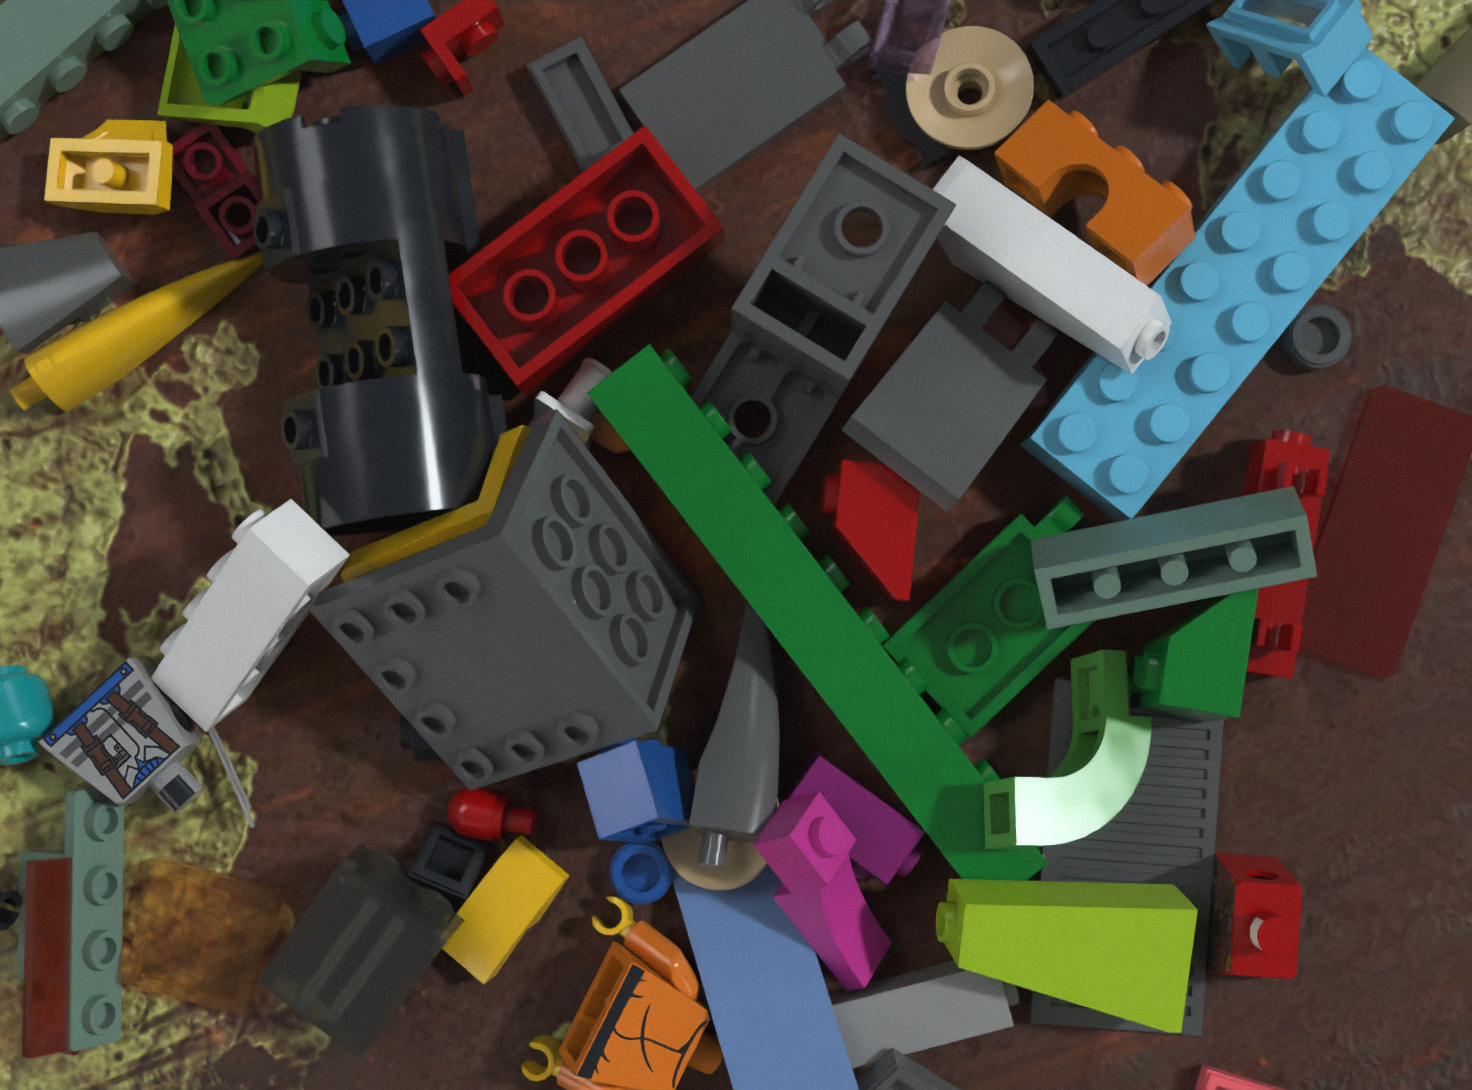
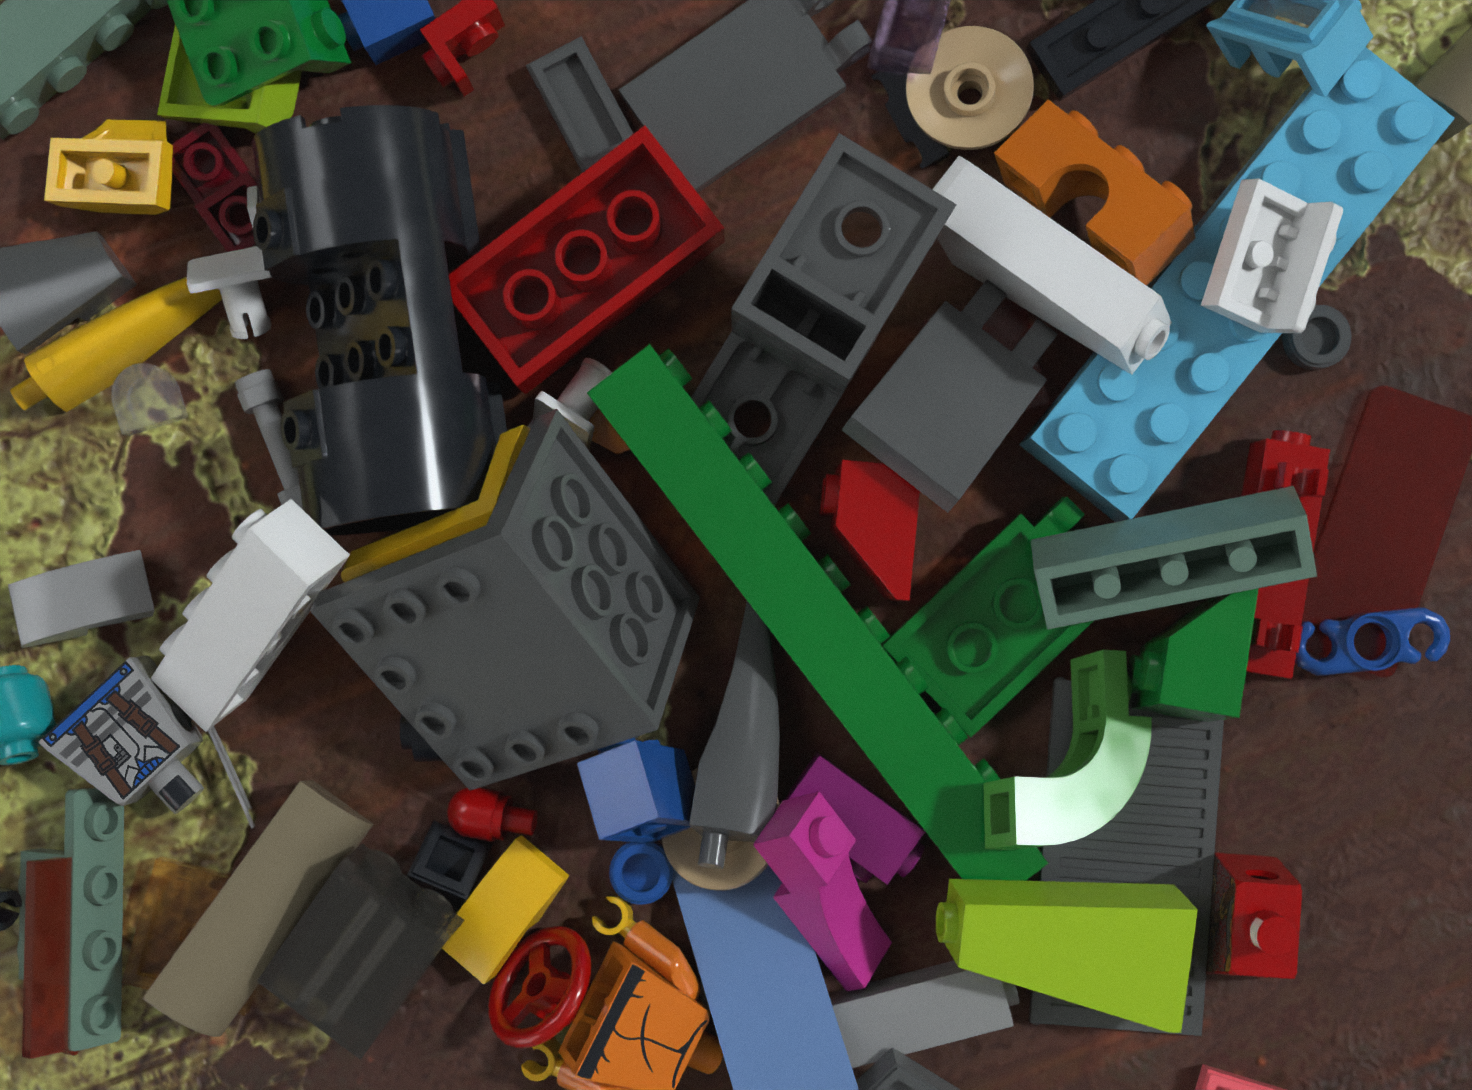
none -> light grey slope [8,550,154,648]
none -> clear tile [111,363,188,436]
none -> dark tan brick [142,780,374,1037]
none -> white bracket [187,186,272,339]
none -> light grey bar [235,369,303,510]
none -> red piece [488,926,591,1049]
none -> white bracket [1201,178,1343,333]
none -> blue piece [1295,607,1450,676]

